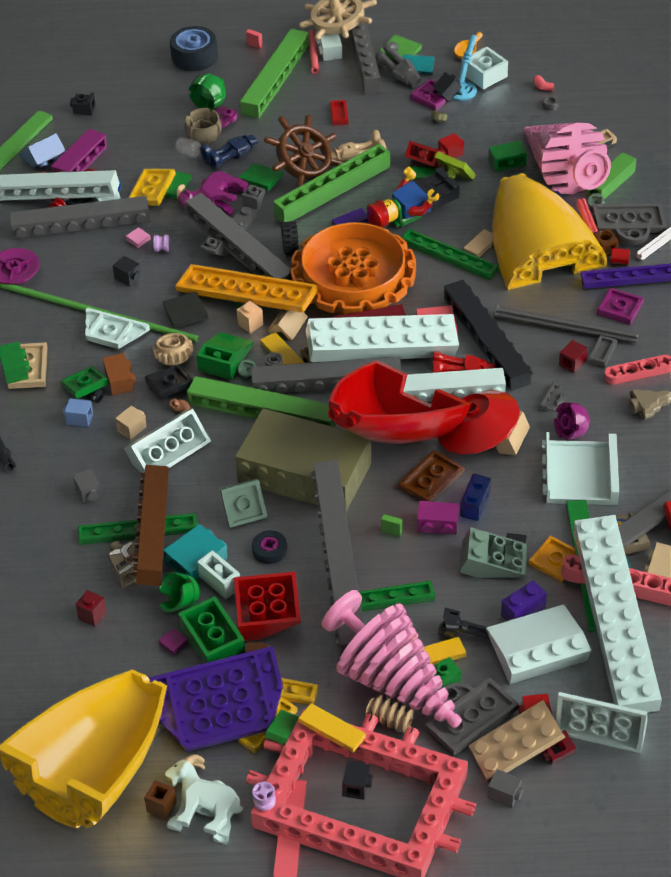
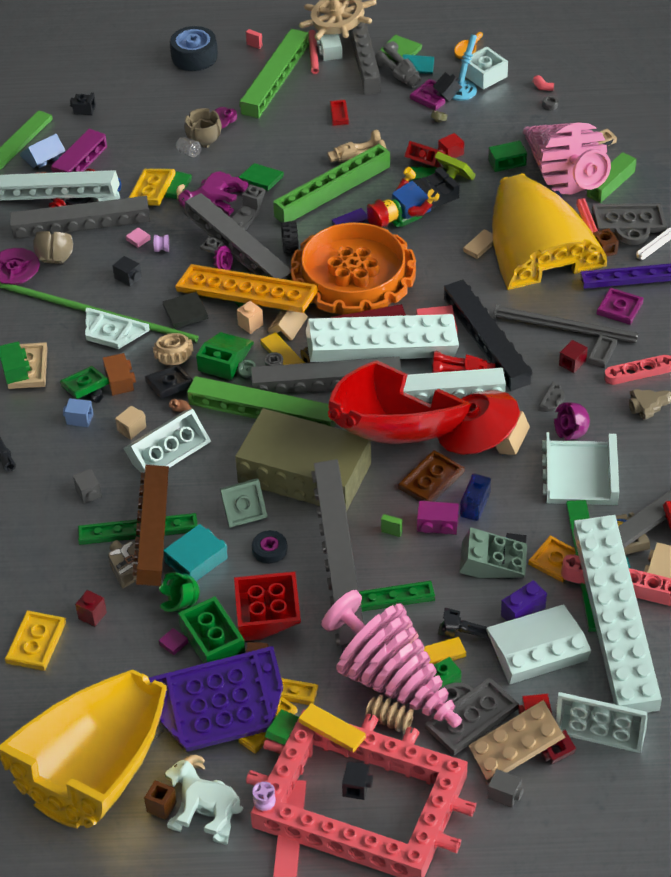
green piece [188,73,226,111] -> none
light aqua brick [197,550,240,599] -> none
dark blue piece [200,134,258,170] -> none
reddish brown piece [264,114,344,188] -> none
green tile [401,229,499,280] -> none
sand green tile [587,193,605,210] -> none
red beam [611,248,630,265] -> none
none -> yellow tile [5,610,66,671]
none -> dark tan piece [33,231,73,264]
none -> magenta gear [213,246,233,270]

